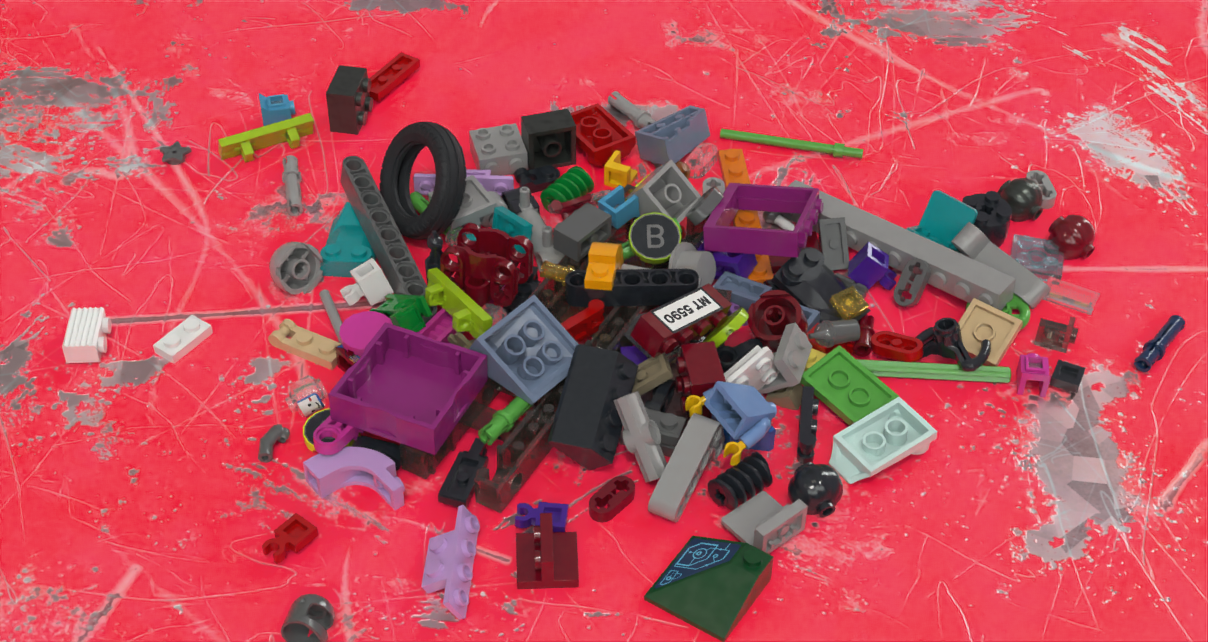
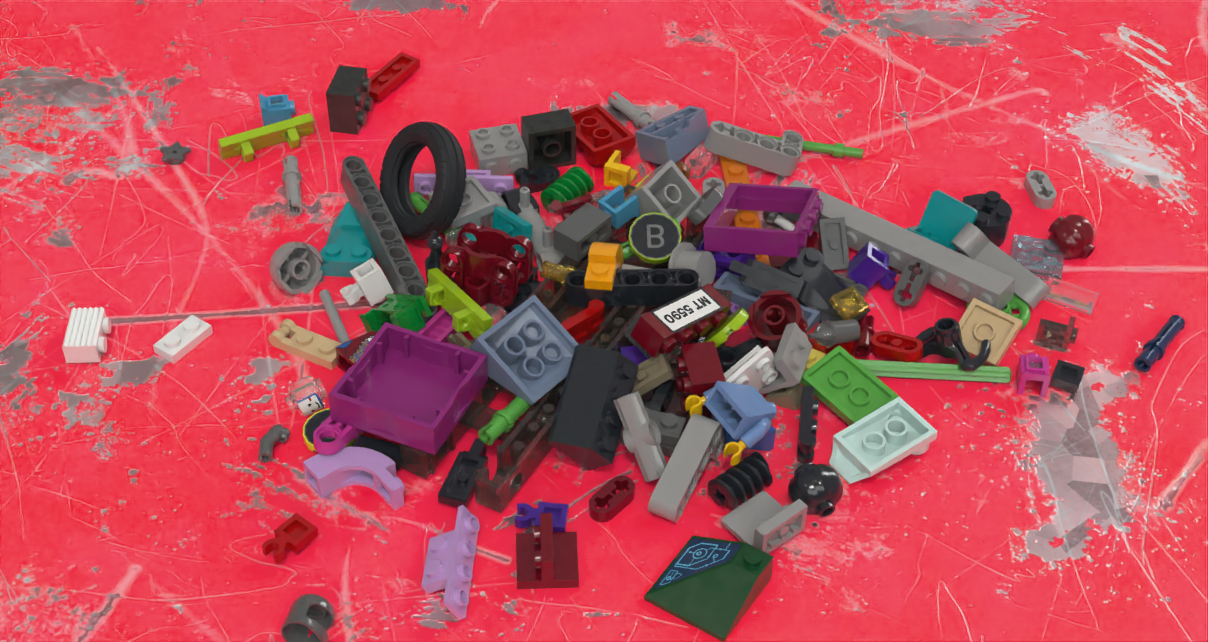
dark pink tile [339,311,393,356] -> none
pearl dark grey plant [998,178,1043,222] -> none
none -> light grey beam [704,121,804,176]
none -> black hinge [729,259,805,300]

